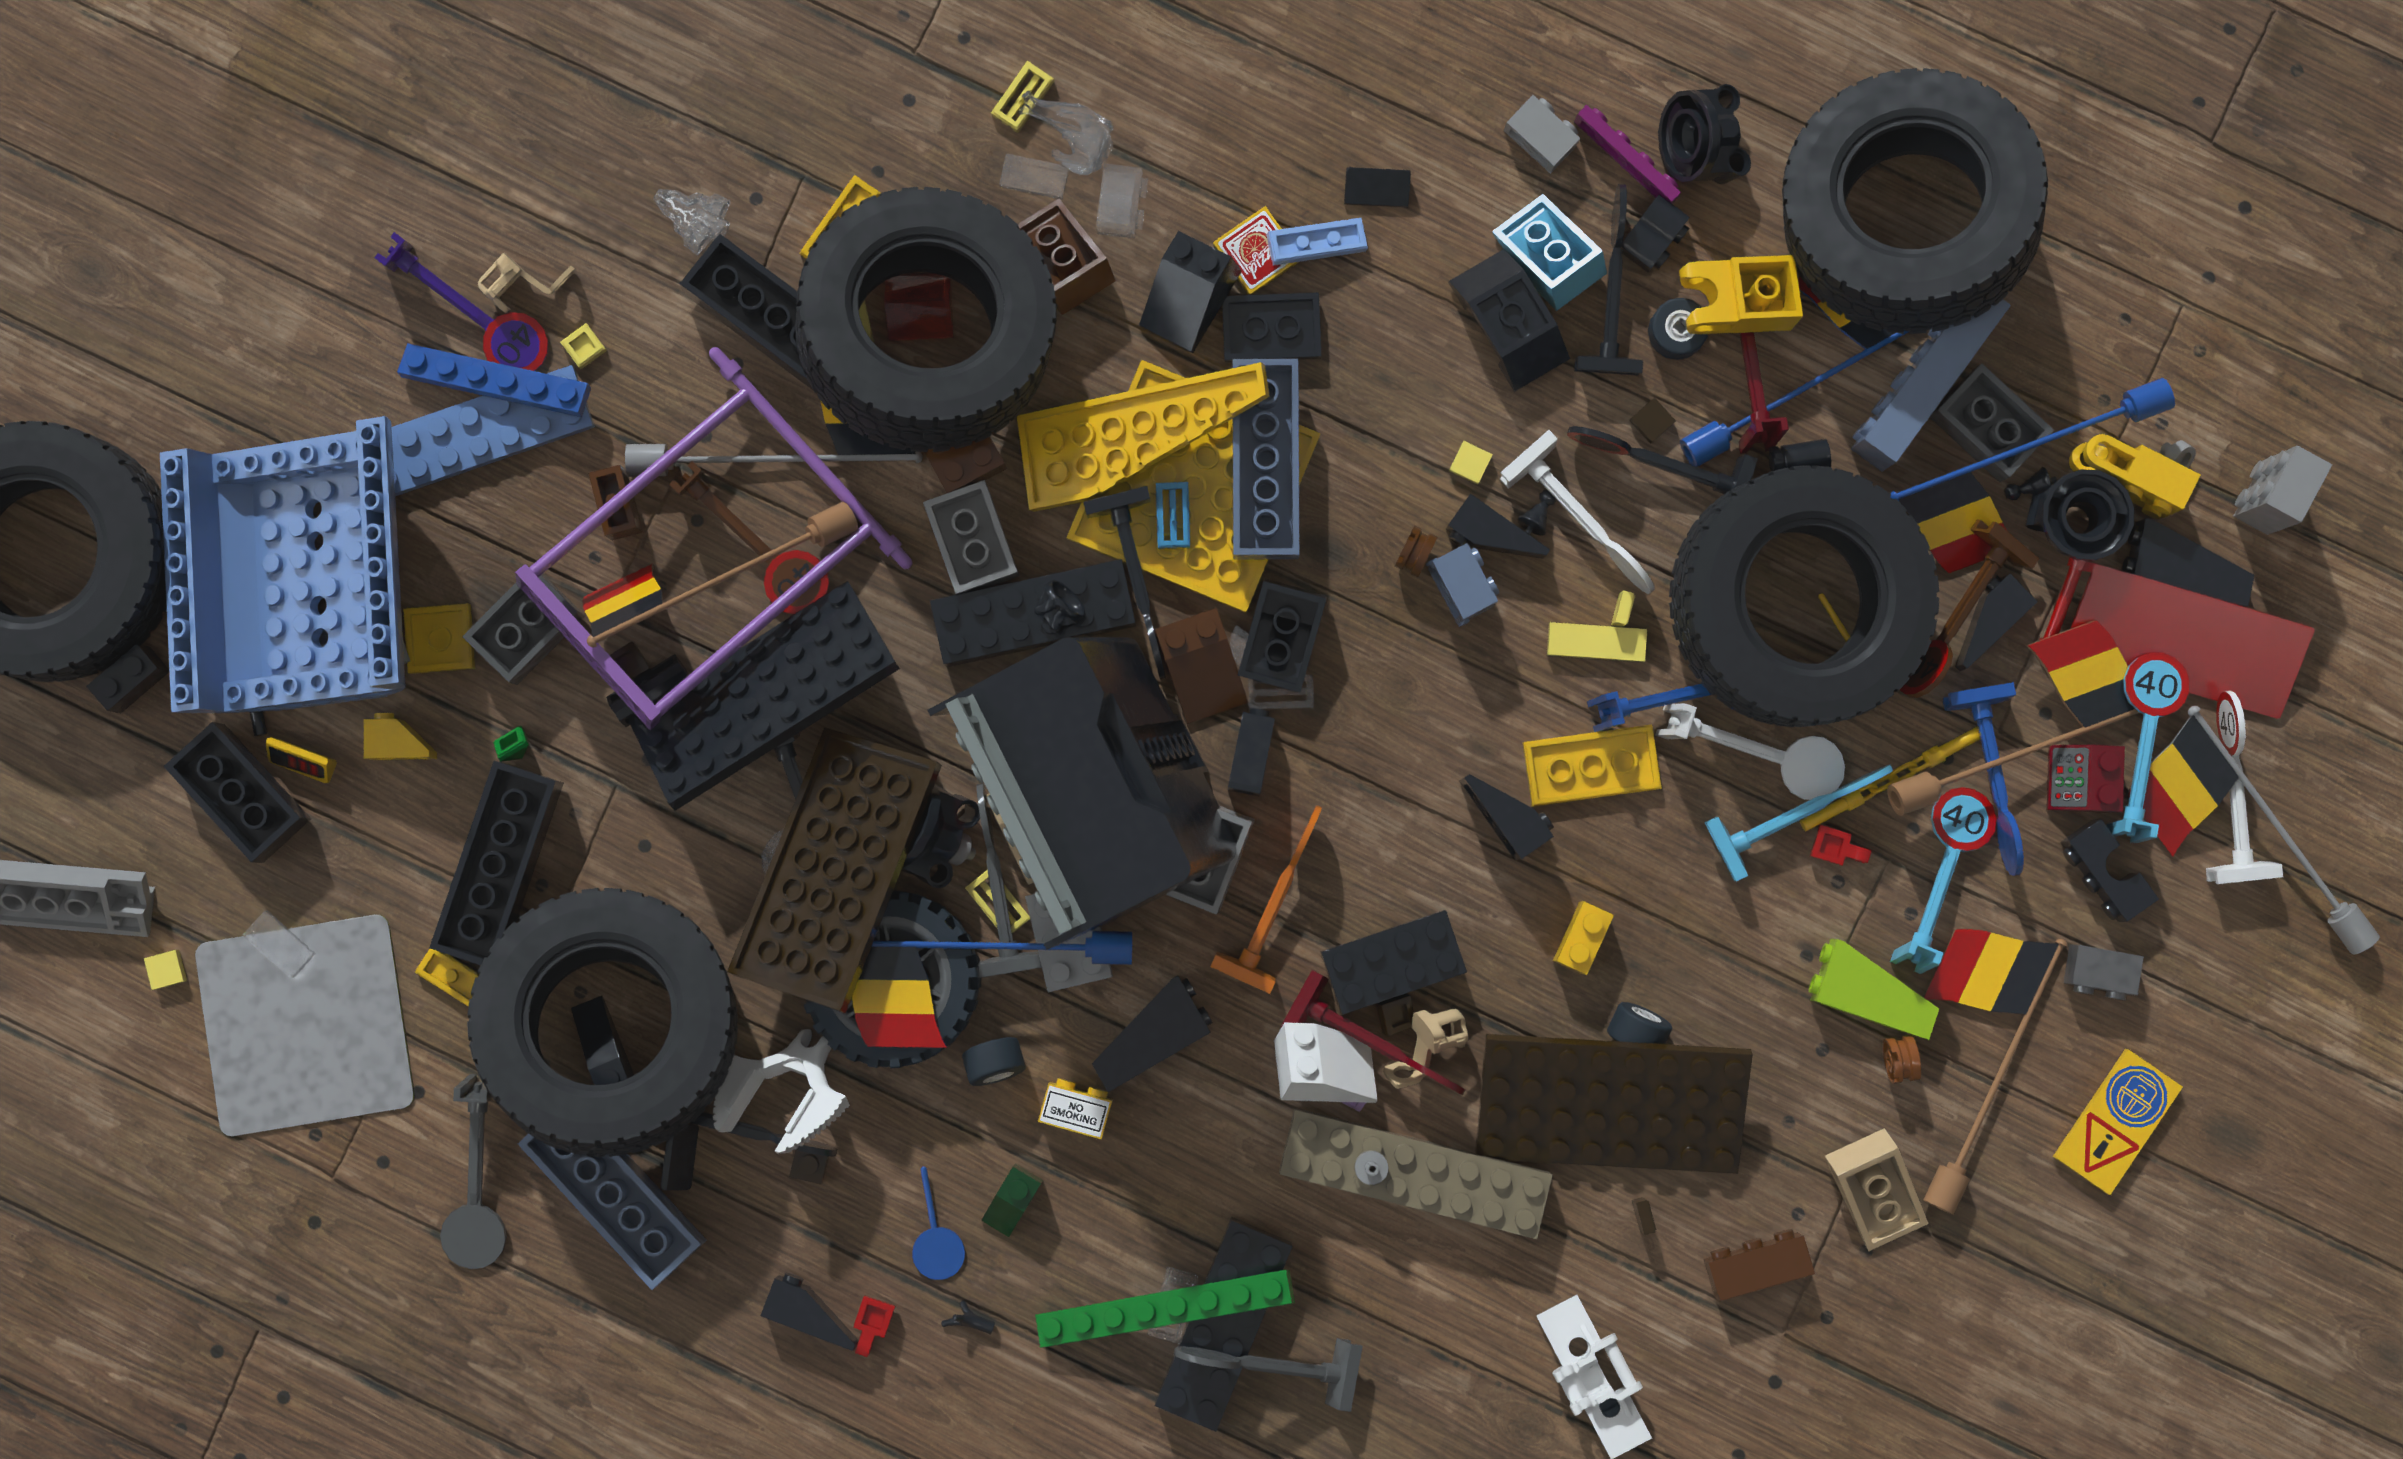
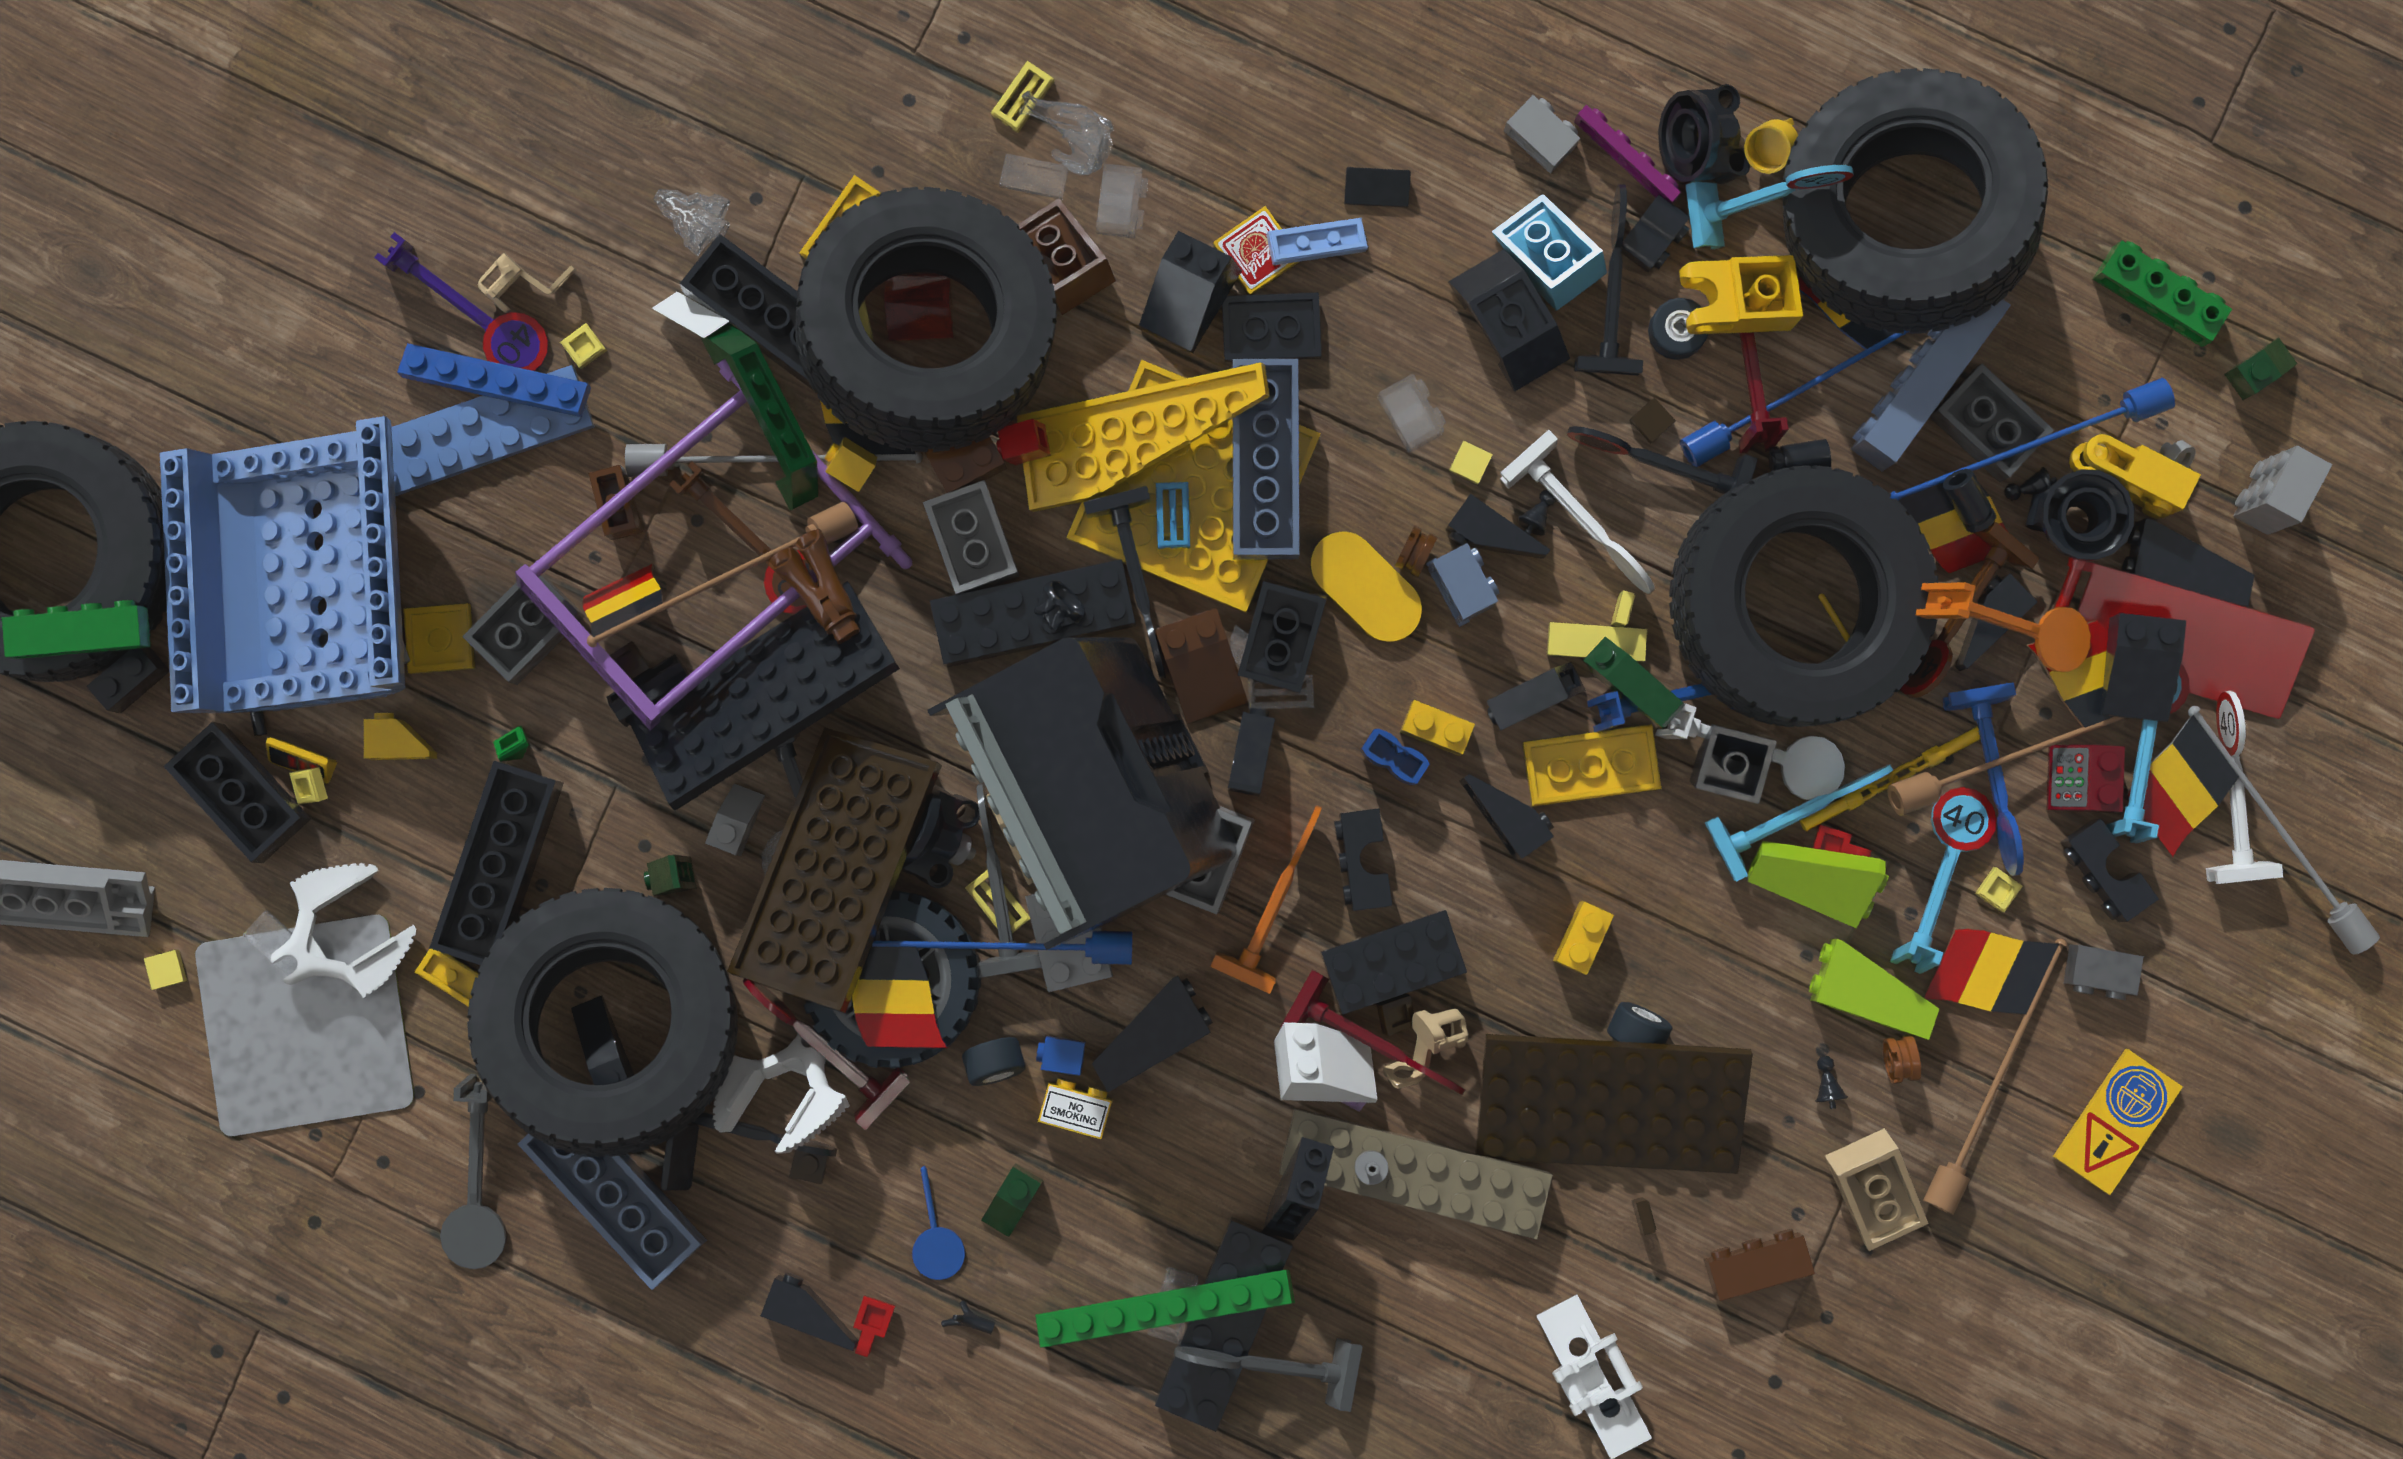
none -> green brick [2,600,151,659]
none -> white piece [271,863,416,998]
none -> light yellow tile [289,767,328,805]
none -> dark green slope [644,854,697,896]
none -> white sticker [652,292,729,338]
none -> dark green slope [700,322,818,511]
none -> light grey slope [705,784,765,856]
none -> piece [743,979,910,1130]
none -> reddish brown piece [768,529,860,644]
none -> yellow brick [824,437,878,492]
none -> red brick [996,419,1051,465]
none -> blue brick [1036,1036,1086,1075]
none -> black slope [1263,1137,1334,1241]
none -> yellow tile [1311,532,1422,642]
none -> black arch [1334,808,1392,911]
none -> blue brick [1360,729,1430,785]
none -> clear brick [1377,374,1446,453]
none -> yellow brick [1400,700,1475,756]
none -> black slope [1487,662,1586,731]
none -> dark green slope [1583,637,1685,729]
none -> medium azure piece [1686,165,1854,249]
none -> black slope [1690,724,1777,804]
none -> yellow piece [1744,118,1798,174]
none -> lime slope [1747,841,1889,928]
none -> black piece [1815,1056,1848,1109]
none -> orange piece [1915,582,2091,672]
none -> black piece [1943,469,1996,533]
none -> light yellow tile [1975,867,2023,913]
none -> green brick [2093,240,2232,347]
none -> black slope [2101,613,2186,722]
none -> dark green slope [2224,337,2297,400]

